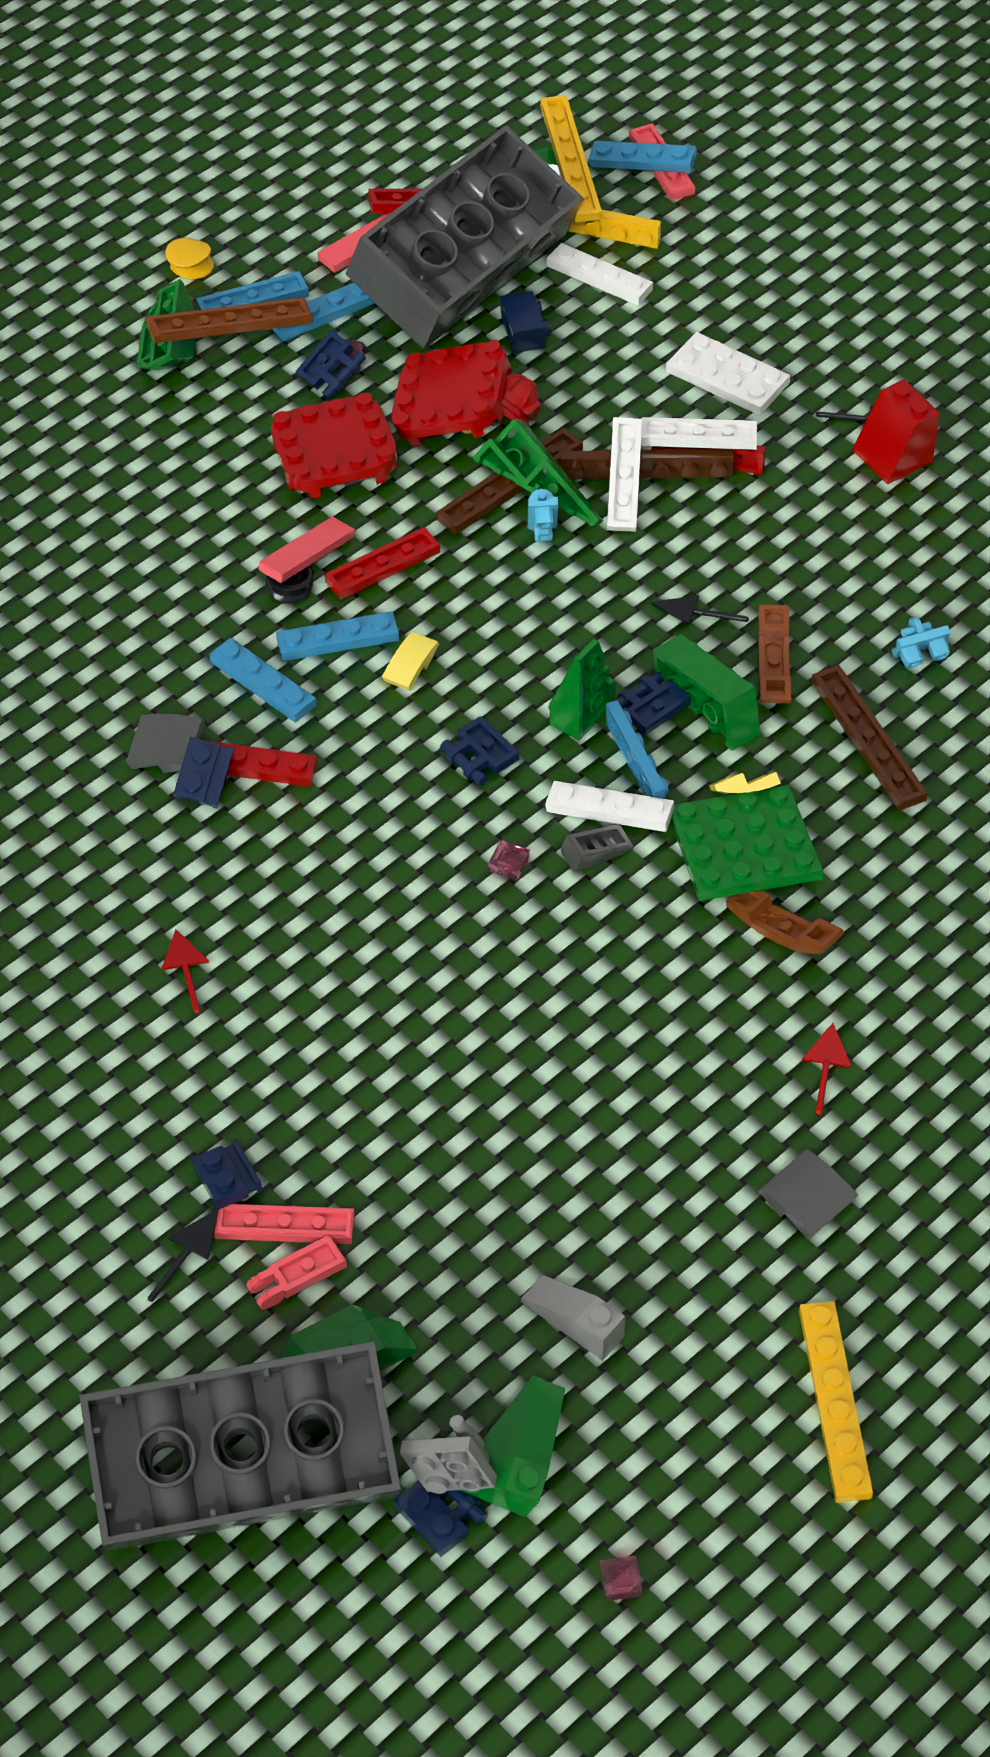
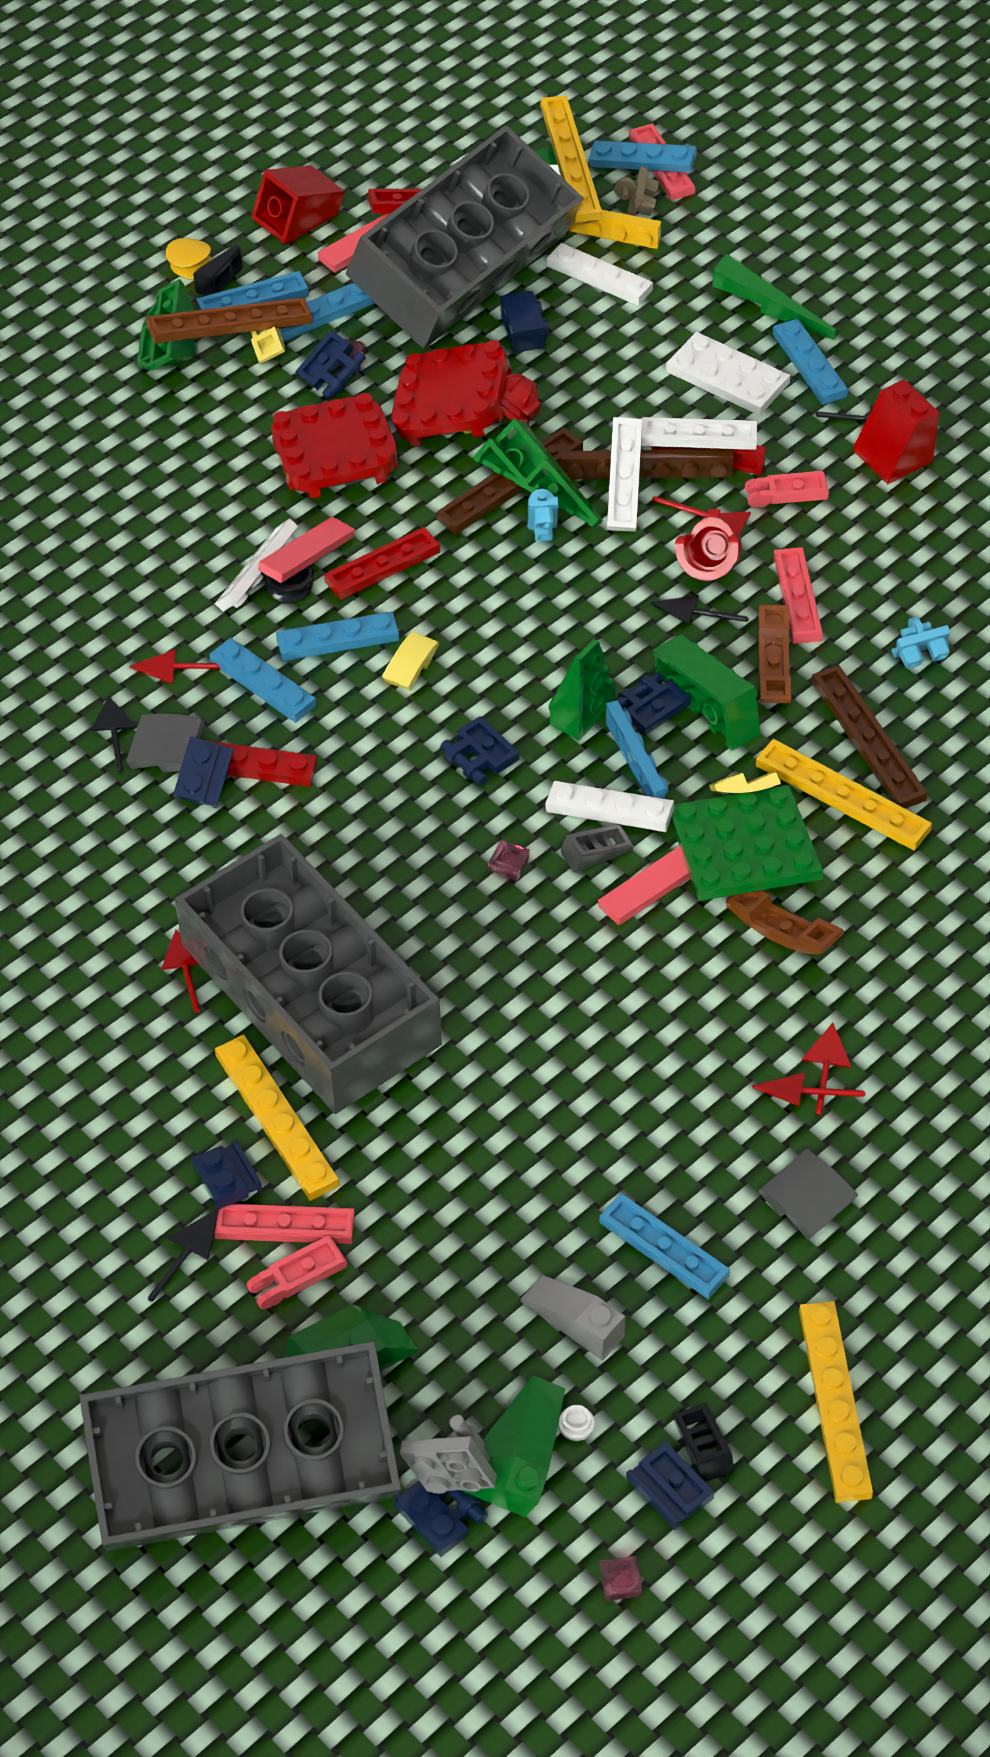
none -> black piece [91,696,137,772]
none -> red piece [129,649,220,684]
none -> dark grey brick [174,833,442,1115]
none -> black slope [193,245,243,296]
none -> white plate [215,518,298,612]
none -> yellow plate [215,1035,340,1201]
none -> red slope [251,165,345,244]
none -> light yellow slope [251,327,285,364]
none -> white plate [559,1405,595,1441]
none -> coral tile [598,846,690,926]
none -> dark azure plate [599,1193,730,1300]
none -> dark tan hips [614,166,659,216]
none -> dark blue plate [626,1441,715,1530]
none -> red piece [652,496,751,534]
none -> black slope [673,1403,734,1482]
none -> helmet [675,509,742,581]
none -> green wedge [712,254,839,340]
none -> coral hinge [745,471,829,508]
none -> red piece [752,1072,866,1106]
none -> yellow plate [756,739,932,851]
none -> dark azure plate [773,319,848,405]
none -> coral tile [773,547,823,644]

